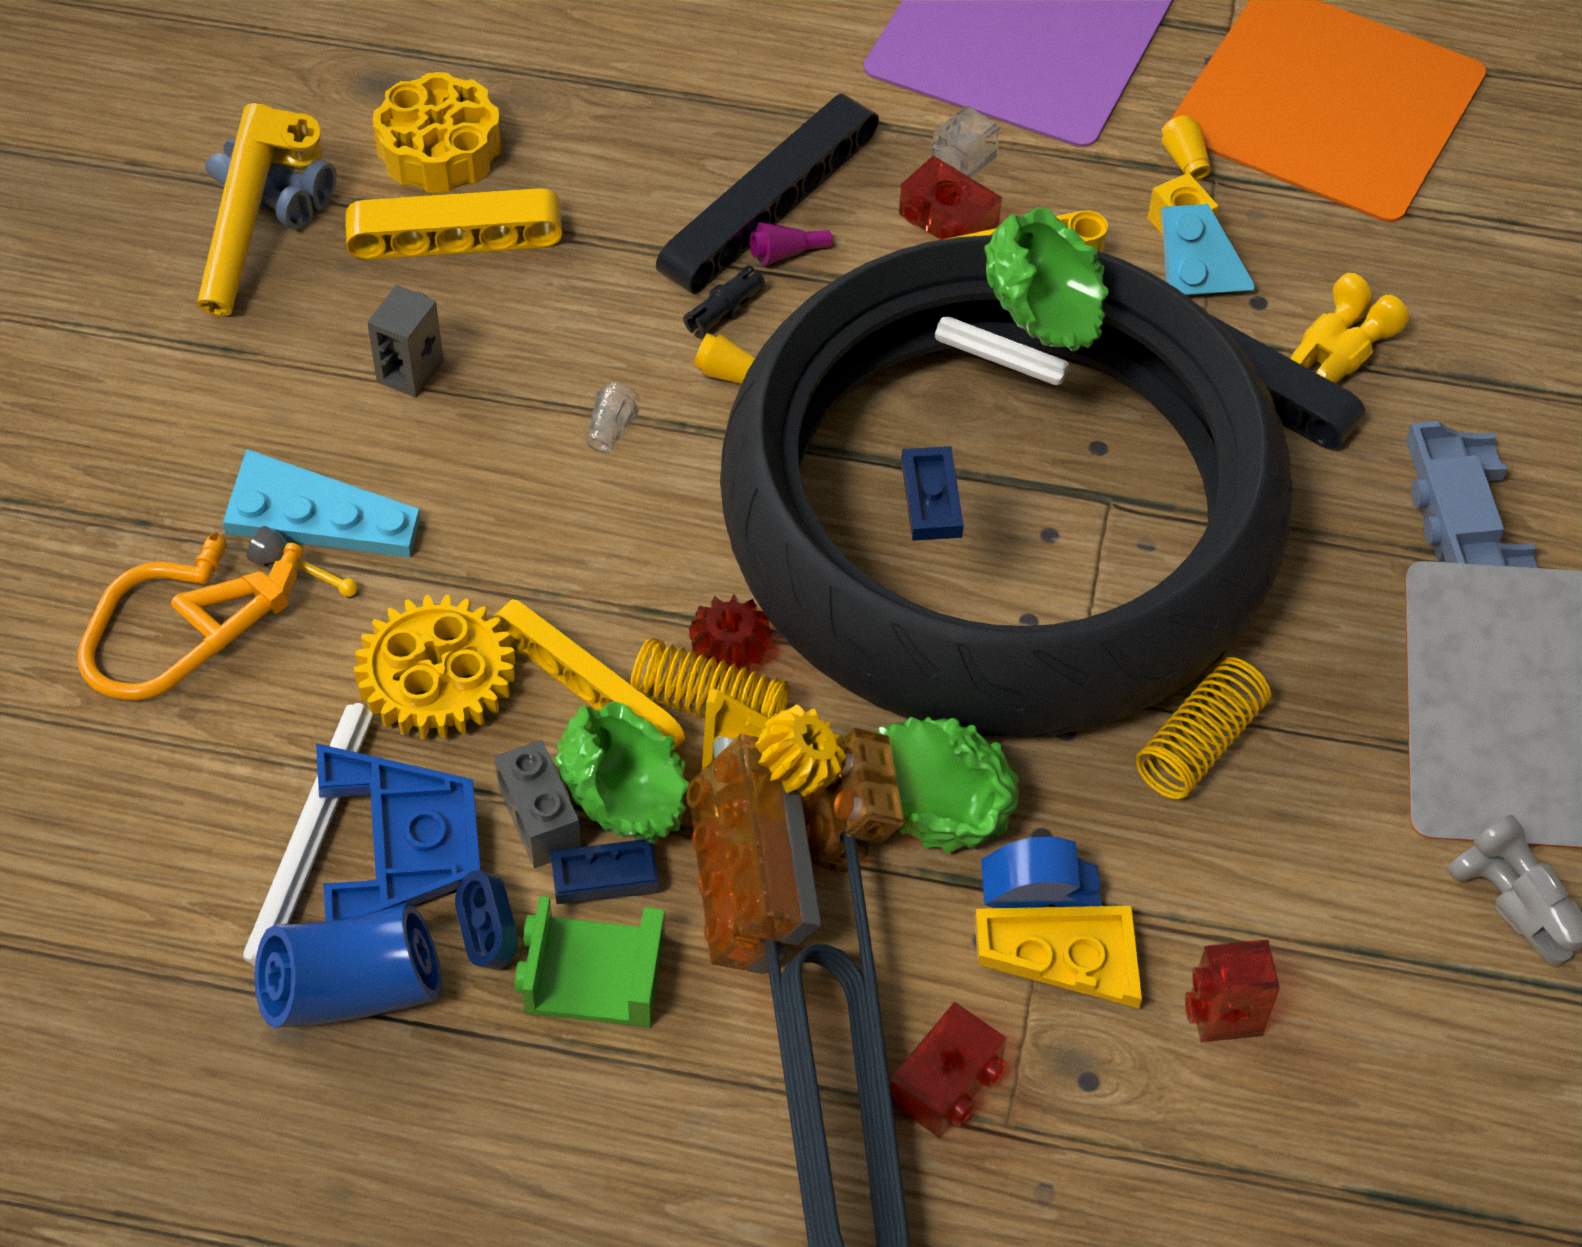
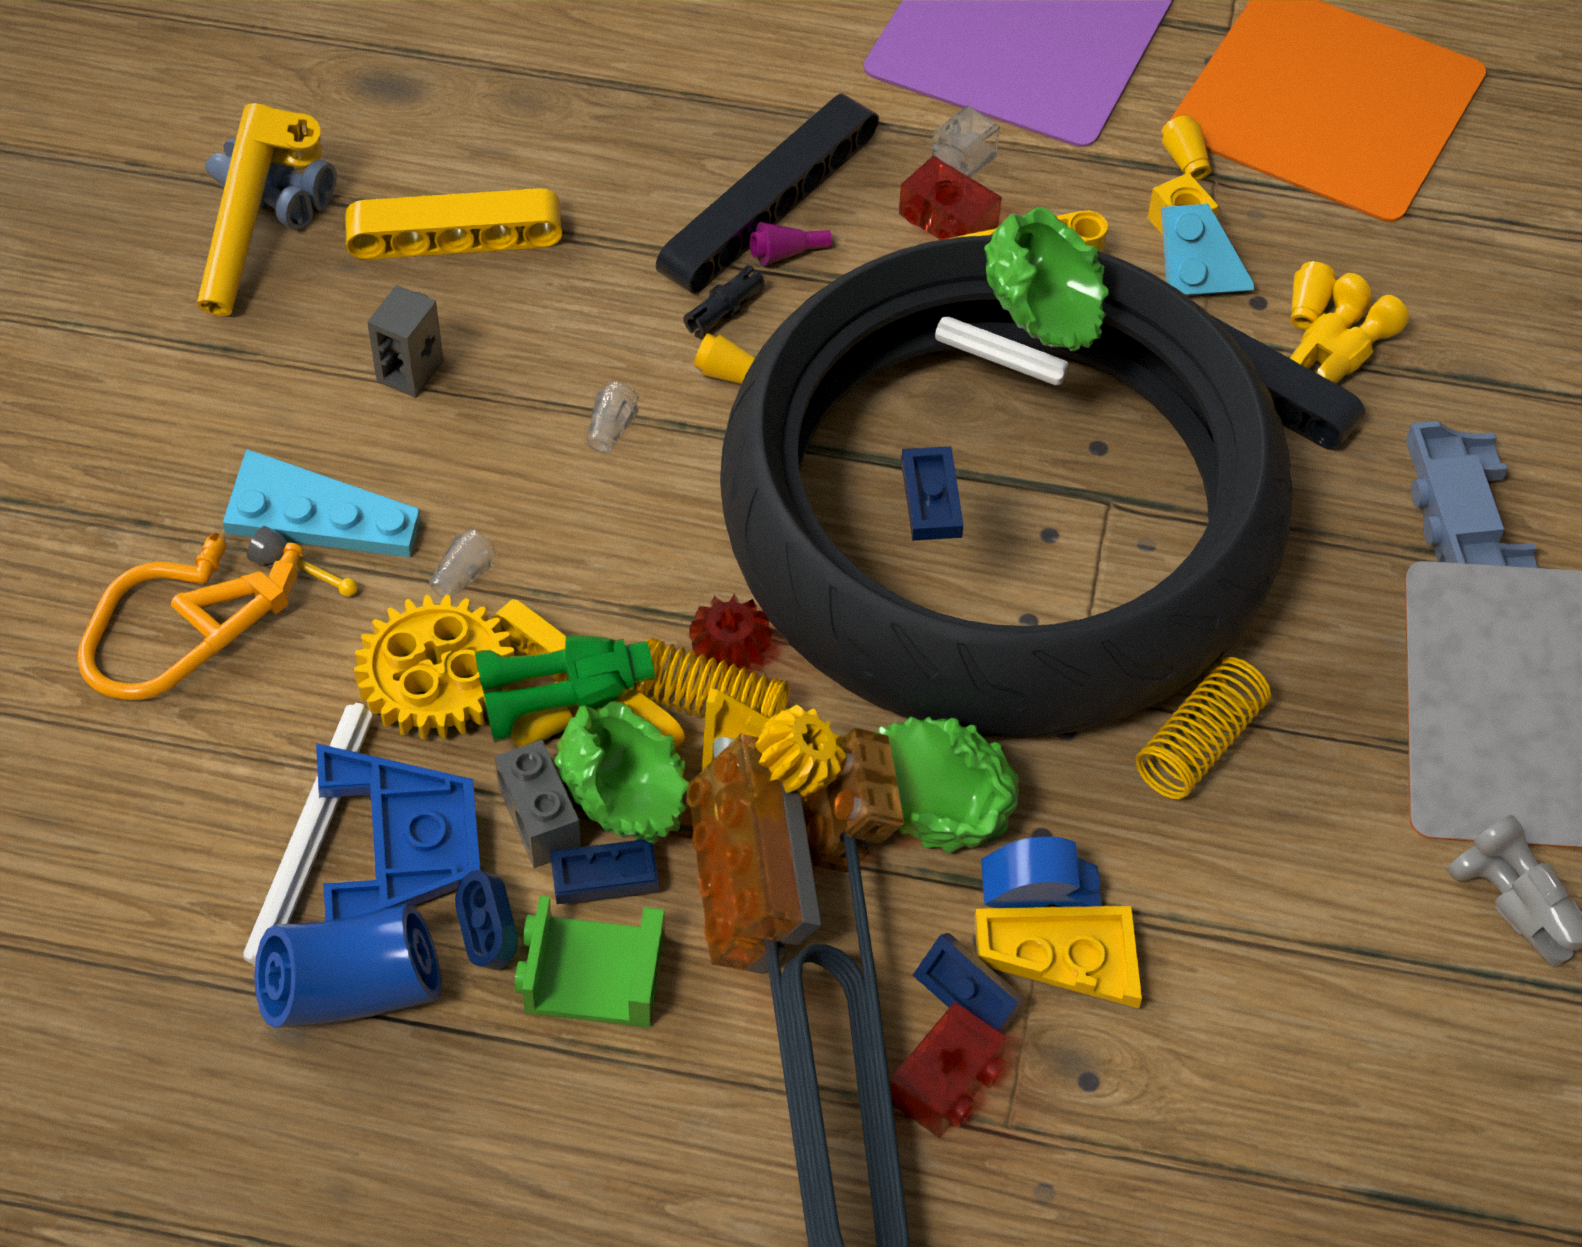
yellow connector [373,72,502,193] -> none
clear red brick [1185,940,1280,1042] -> none
none -> clear cone [428,529,497,599]
none -> green piece [475,636,655,743]
none -> yellow cone [511,681,579,747]
none -> dark blue plate [912,933,1027,1043]
none -> yellow cone [1290,261,1336,330]

